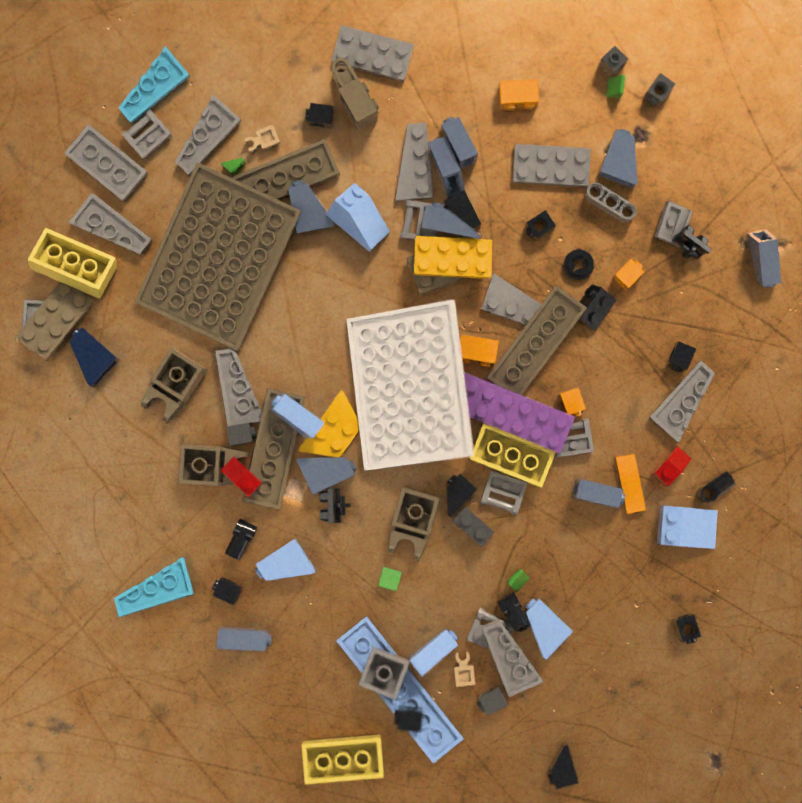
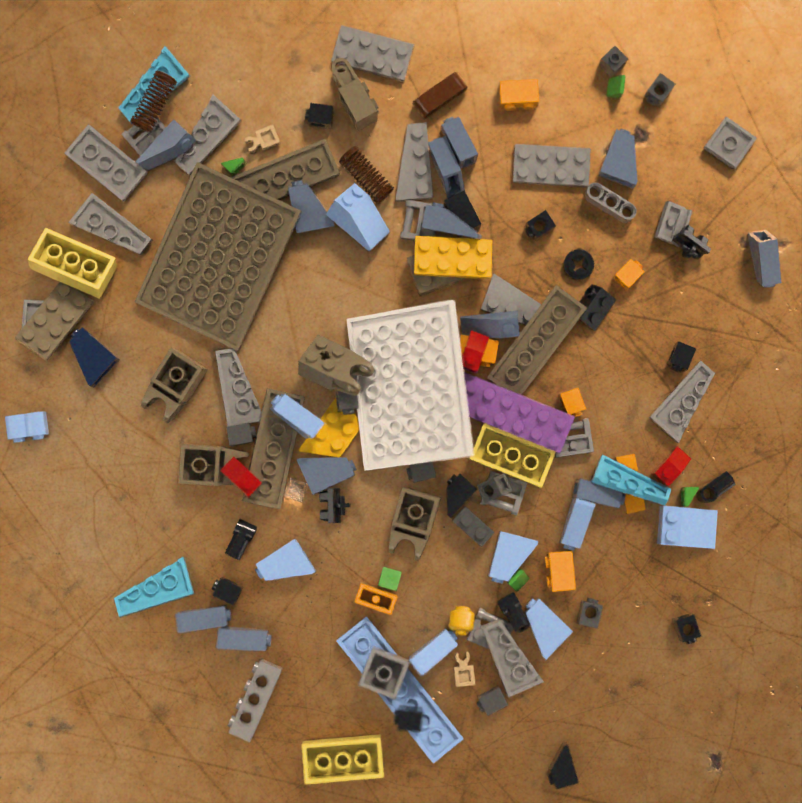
none -> light blue brick [5,411,49,443]
none -> reddish brown piece [130,70,177,132]
none -> sand blue slope [135,120,196,171]
none -> sand blue slope [176,605,232,633]
none -> light grey brick [228,659,283,742]
none -> dark tan brick [298,334,374,396]
none -> dark grey brick [335,386,359,415]
none -> reddish brown piece [339,146,394,204]
none -> light orange brick [355,582,398,615]
none -> dark grey brick [406,462,436,483]
none -> reddish brown beam [413,72,468,119]
none -> yellow head [449,606,475,636]
none -> sand blue slope [460,311,520,338]
none -> red slope [462,331,489,373]
none -> dark grey brick [477,473,512,503]
none -> light blue slope [488,531,538,584]
none -> light orange brick [544,550,576,592]
none -> light blue slope [560,498,595,551]
none -> dark grey brick [577,598,603,629]
none -> medium azure wing [591,454,671,506]
none -> bright green slope [681,487,699,506]
none -> light grey plate [703,117,757,170]

